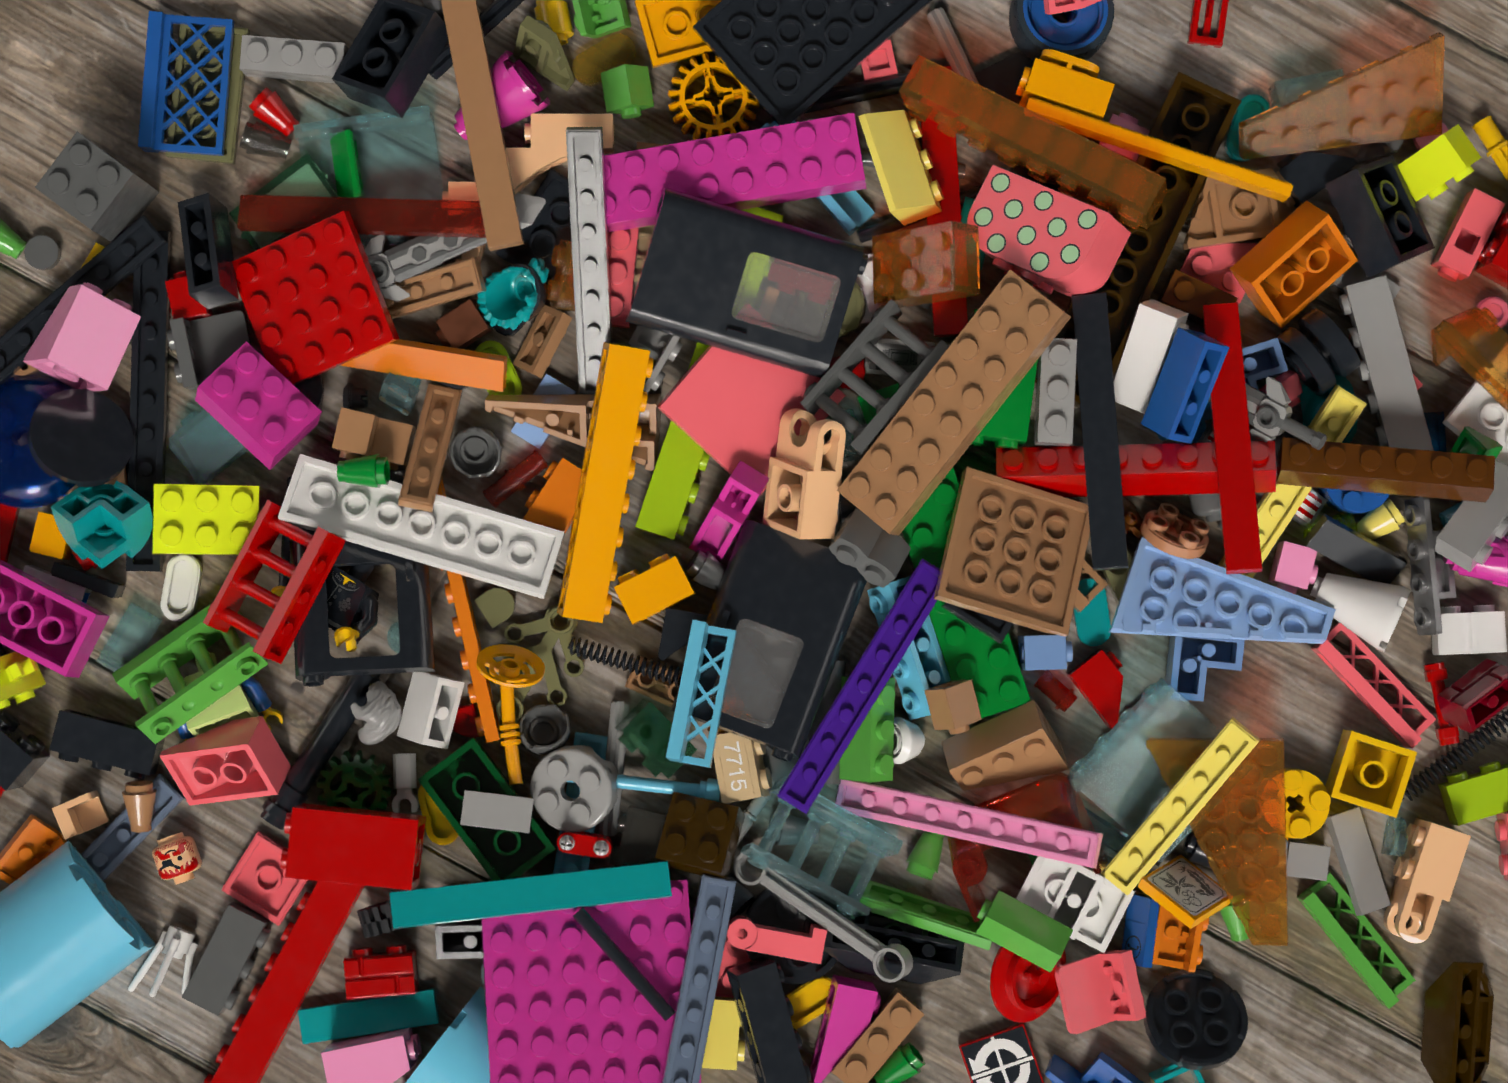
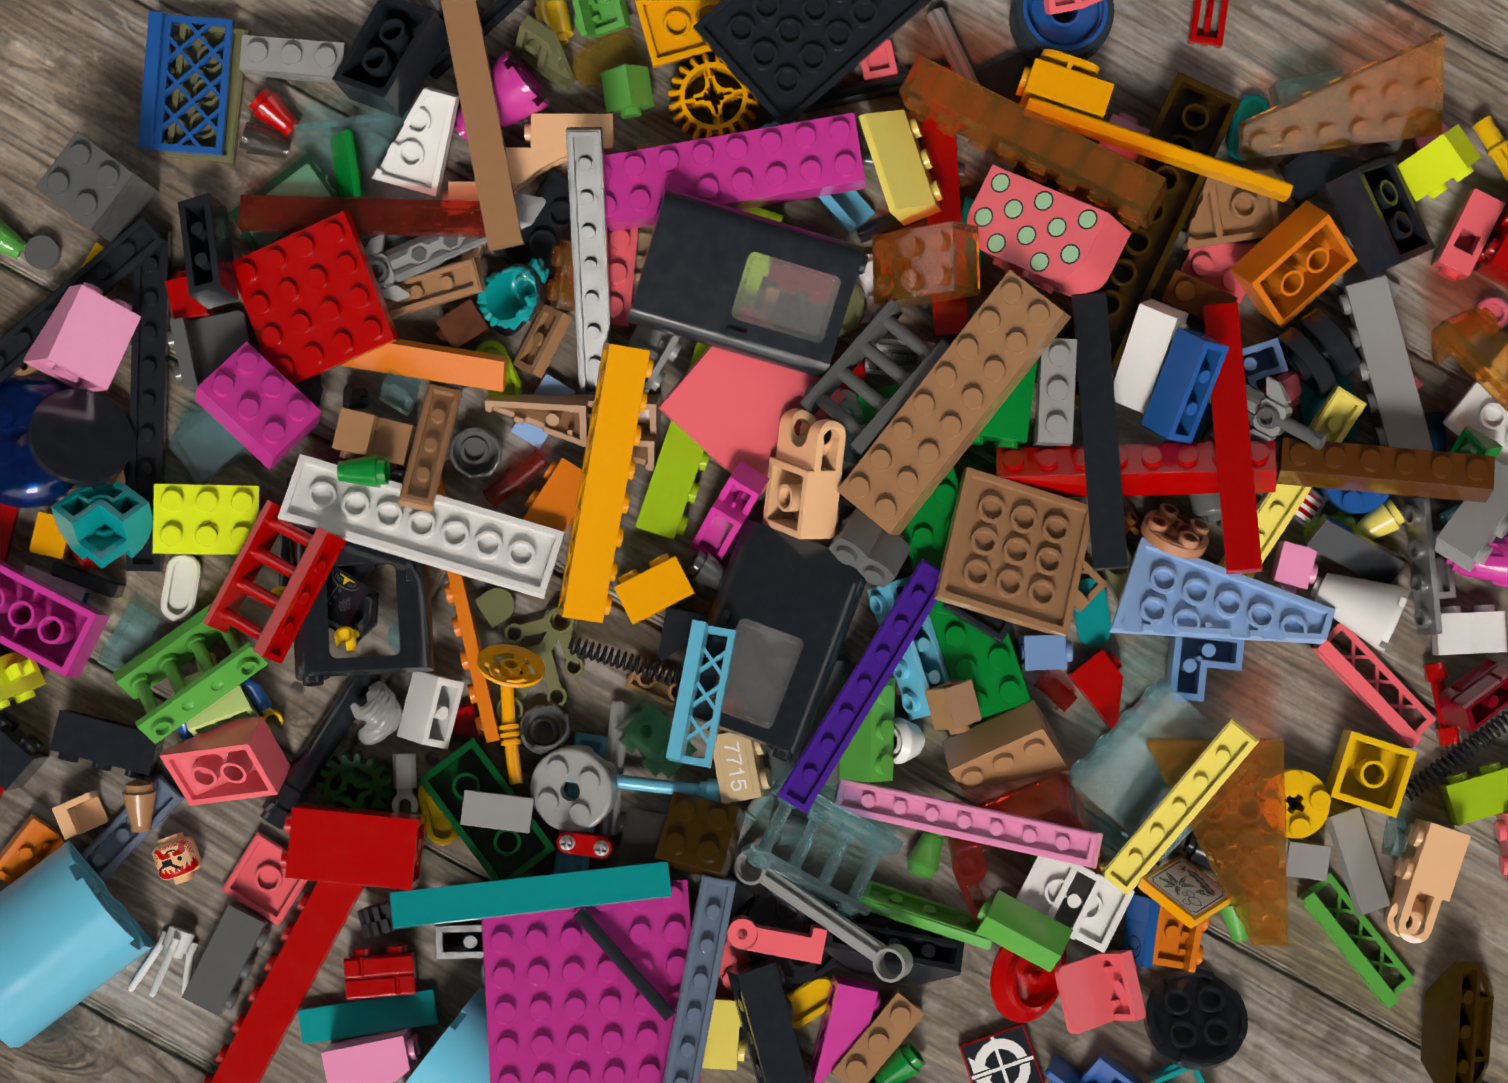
none -> white wing [372,87,459,197]

